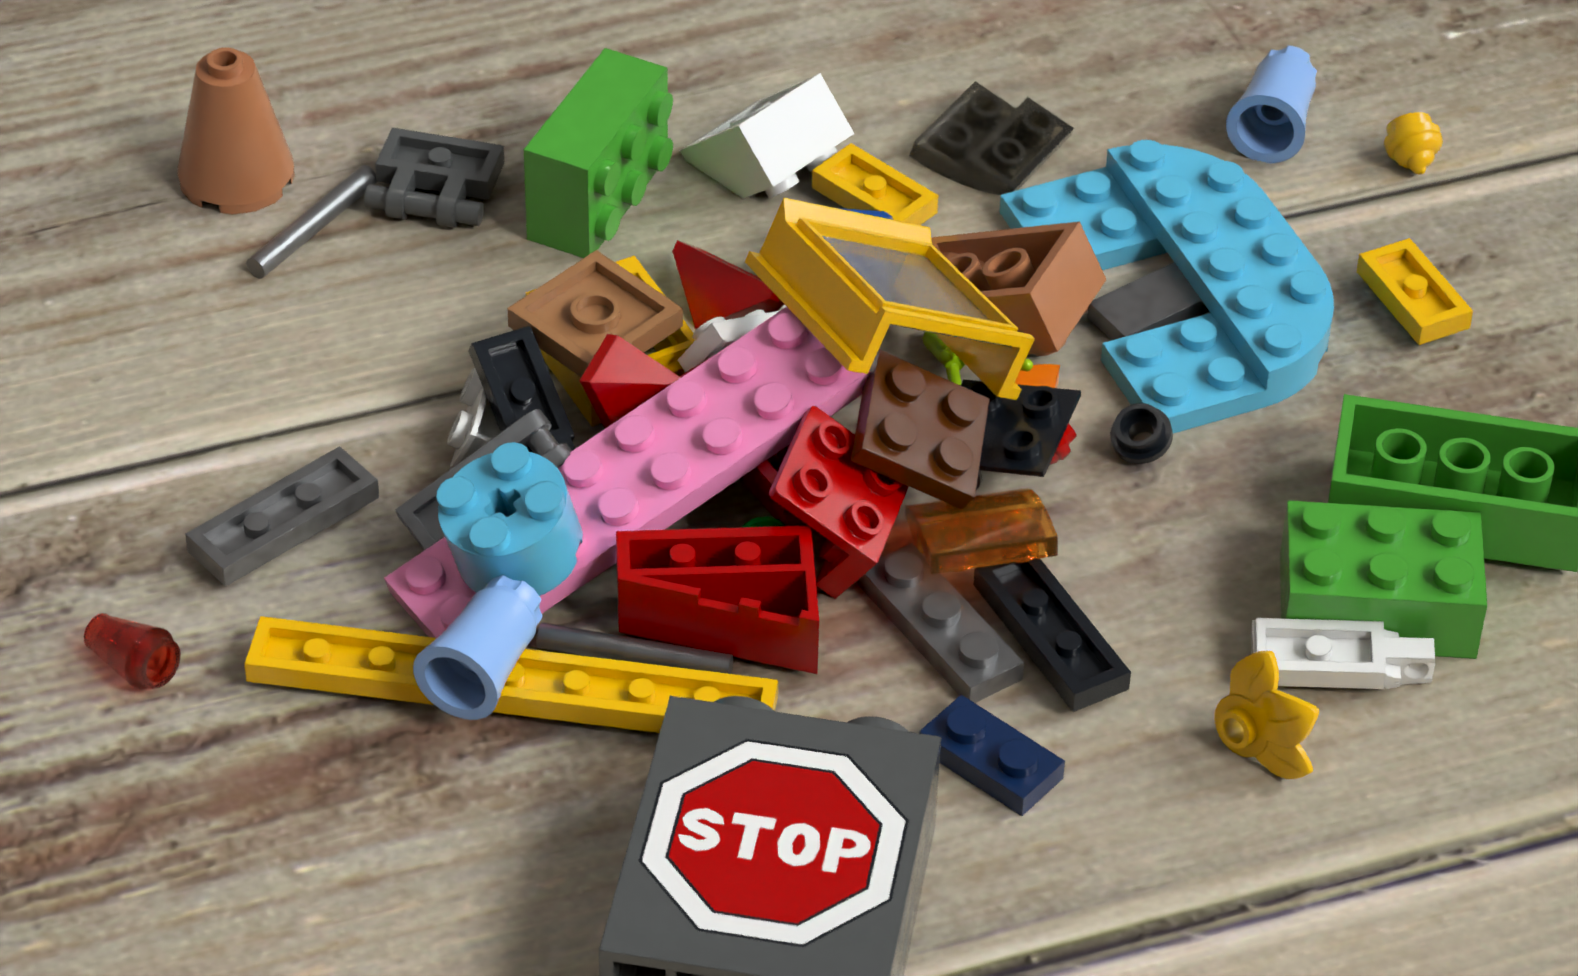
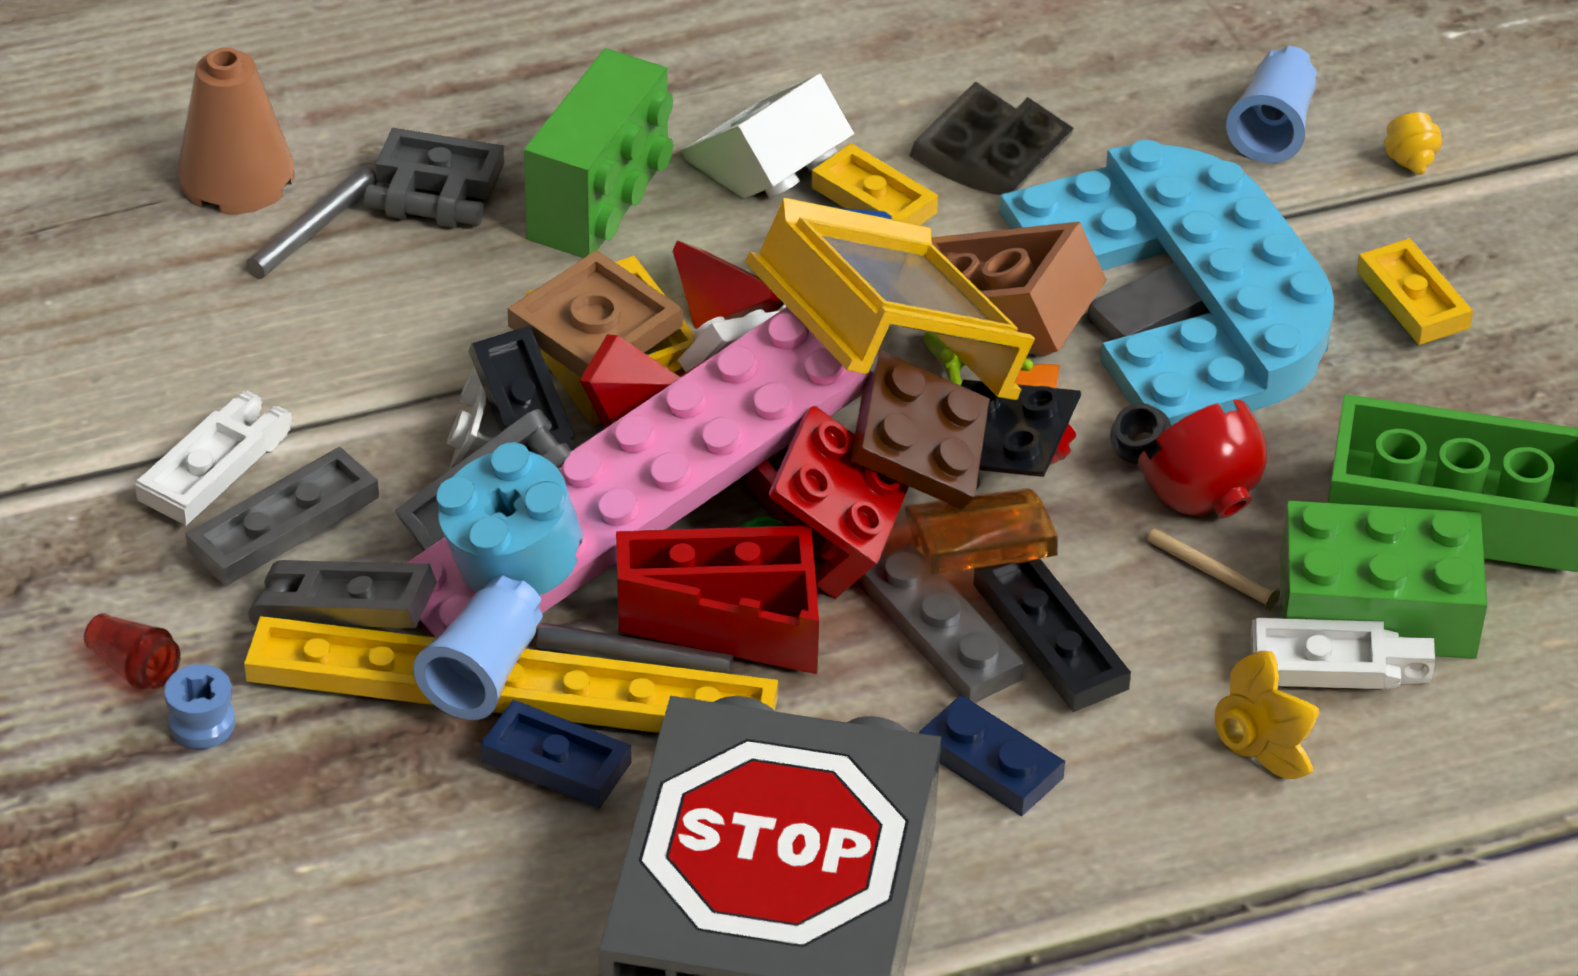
none -> white hinge [135,391,293,526]
none -> medium blue wheel [164,664,236,749]
none -> flat silver plate [248,560,437,628]
none -> dark blue plate [481,700,632,808]
none -> red cylinder [1138,399,1267,518]
none -> tan piece [1147,528,1280,611]

